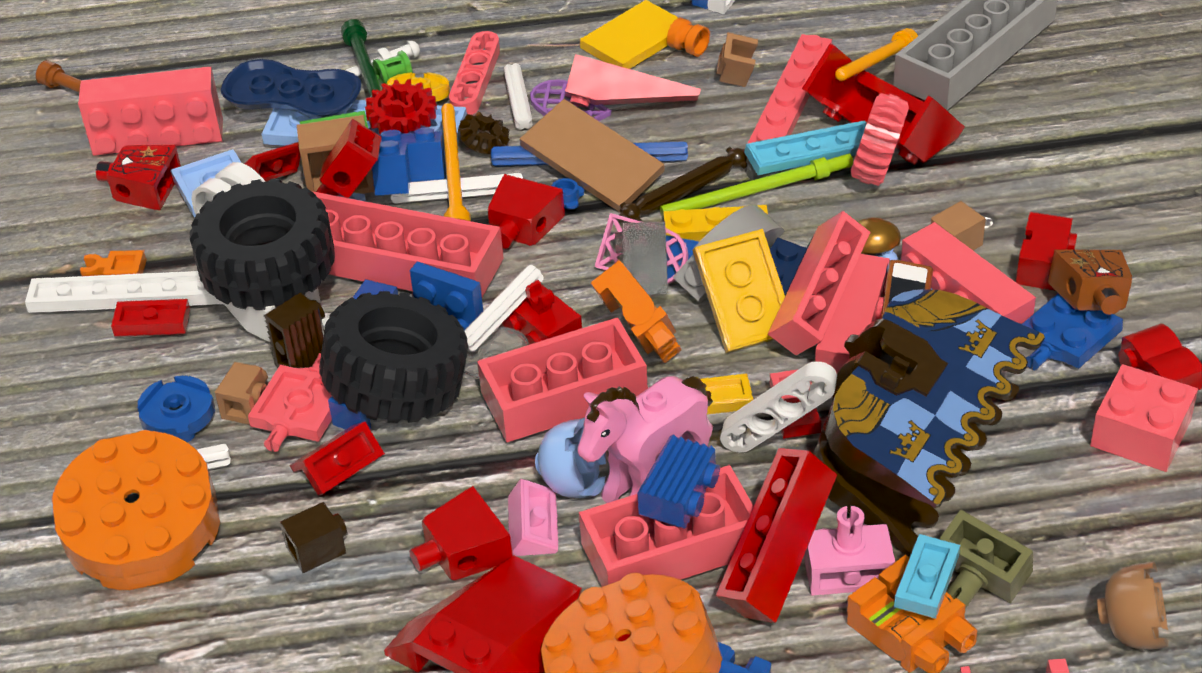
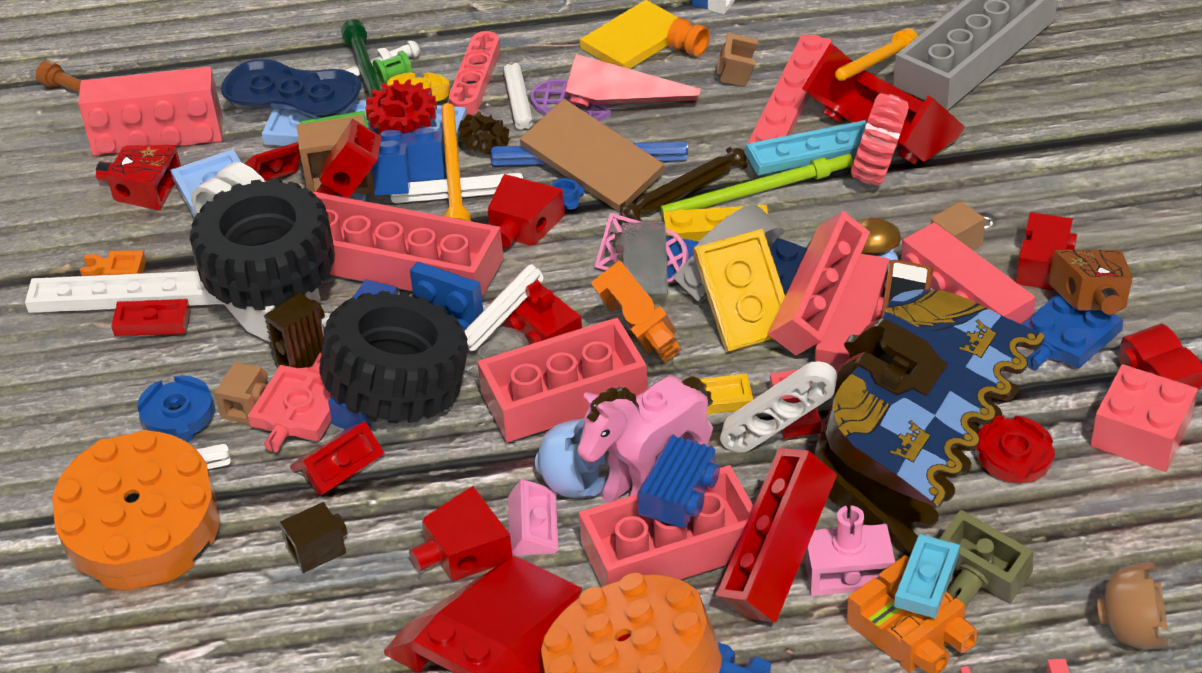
none -> red tile [975,415,1055,484]

